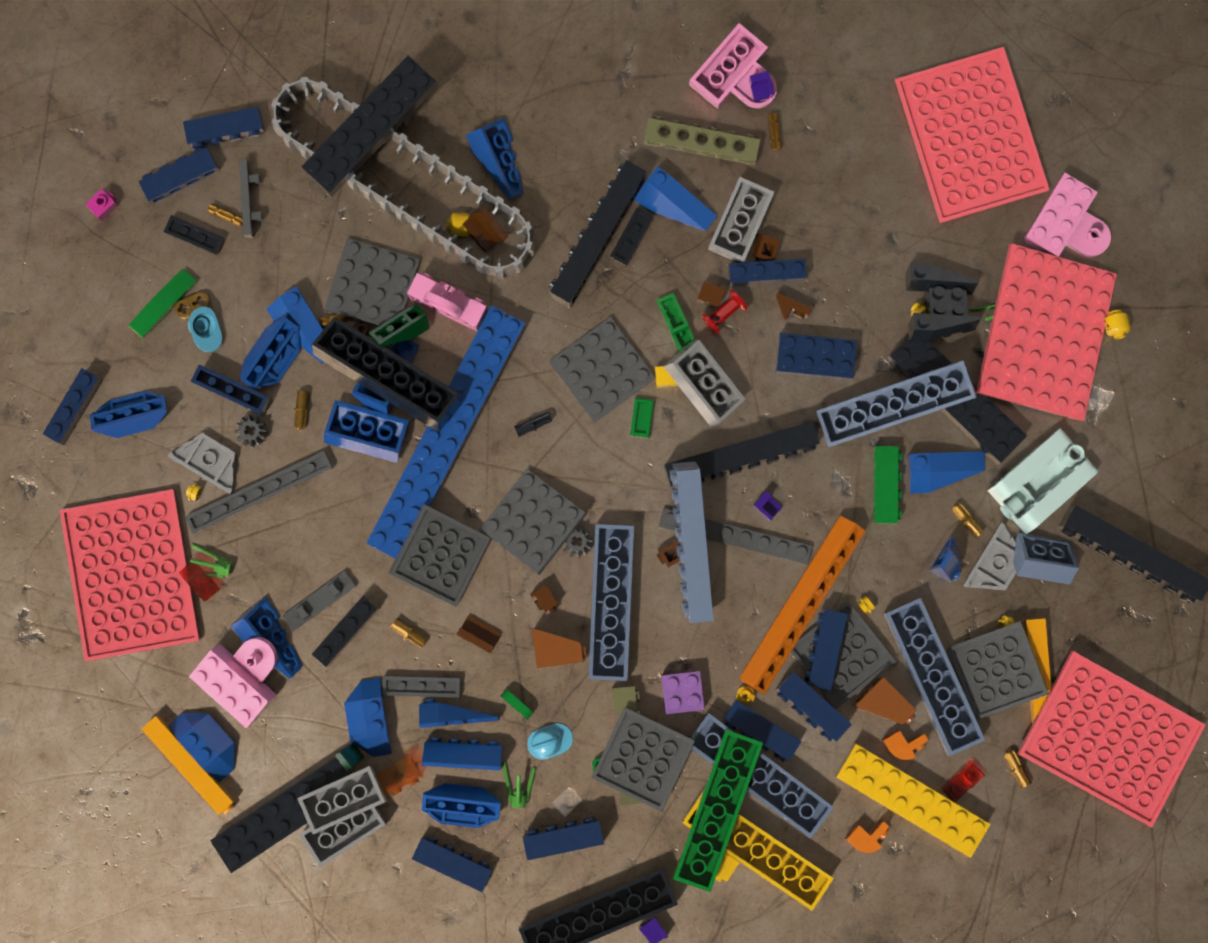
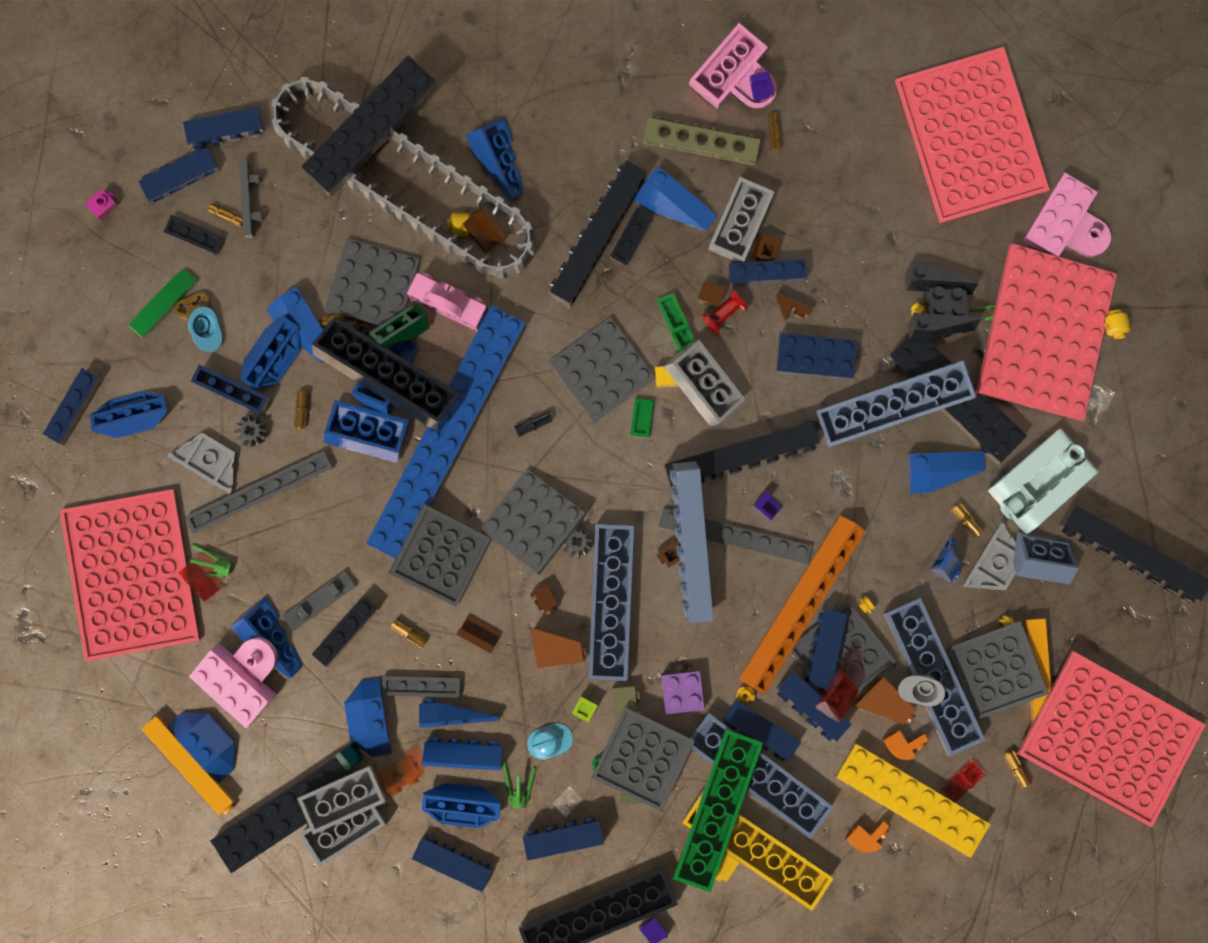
yellow plate [186,483,202,501] -> none
green beam [500,688,534,720] -> none
green brick [873,446,902,524] -> none
none -> lime panel [572,696,598,723]
none -> clear red slope [815,669,859,723]
none -> light grey piece [898,675,945,707]

